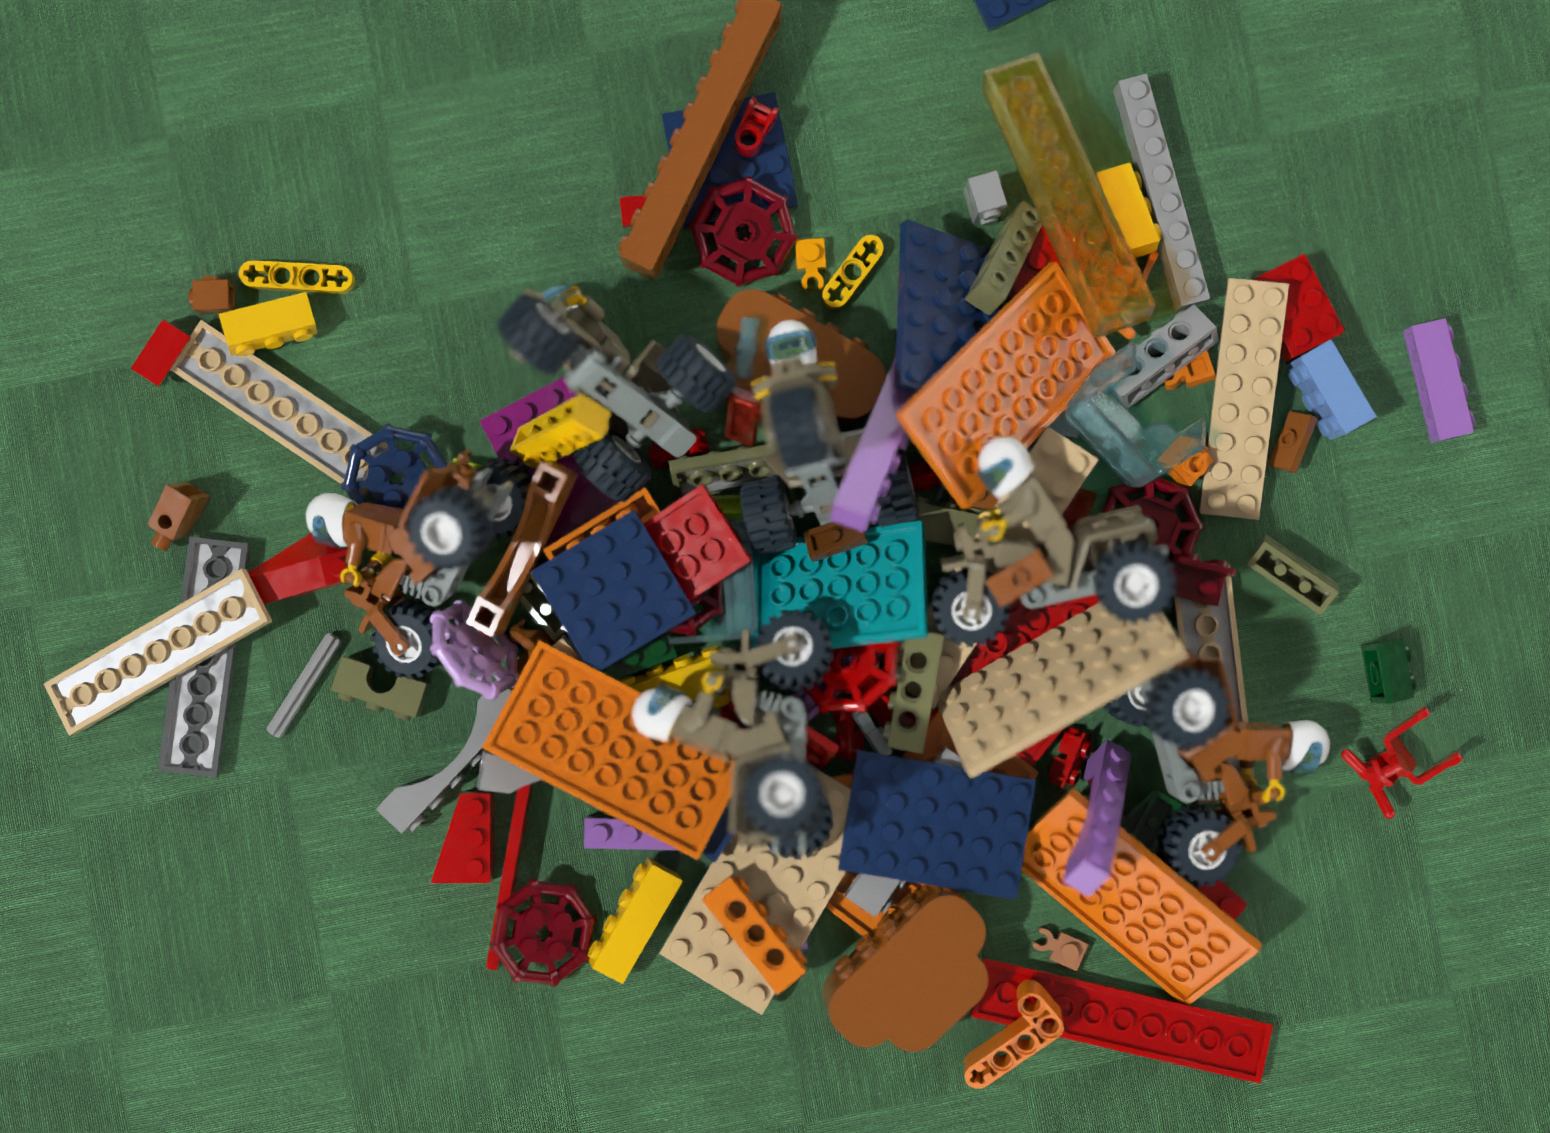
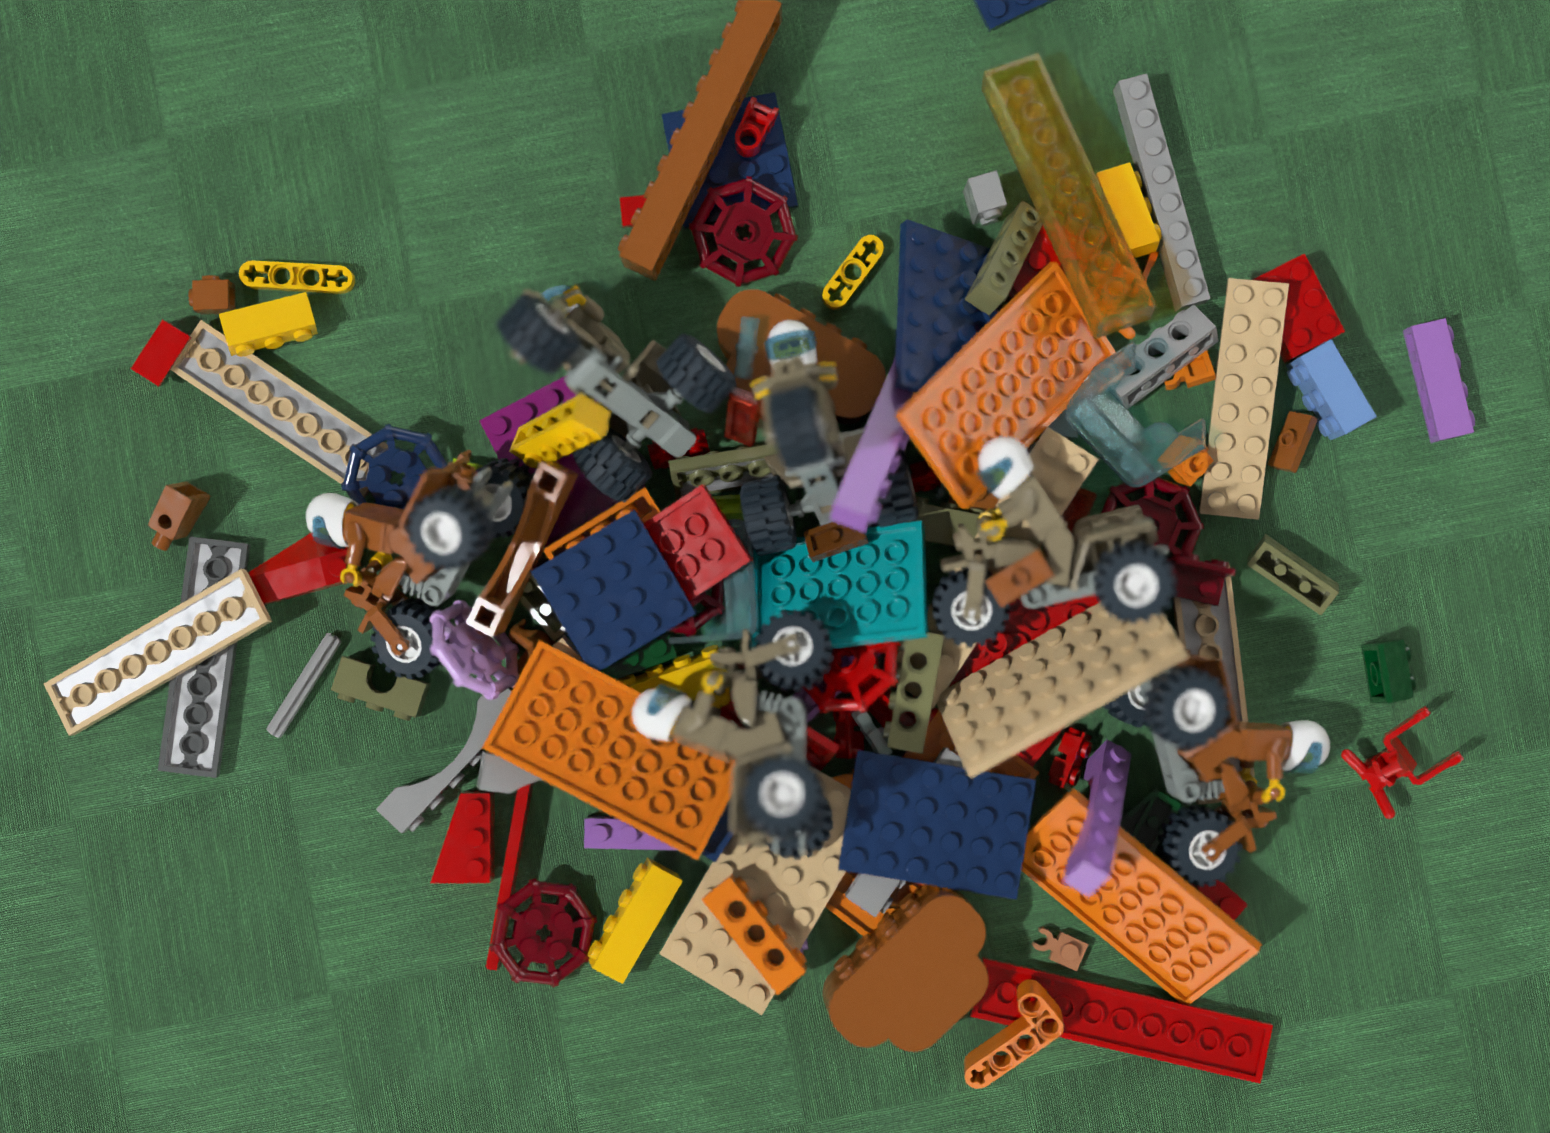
light orange plate [795,238,826,291] -> none

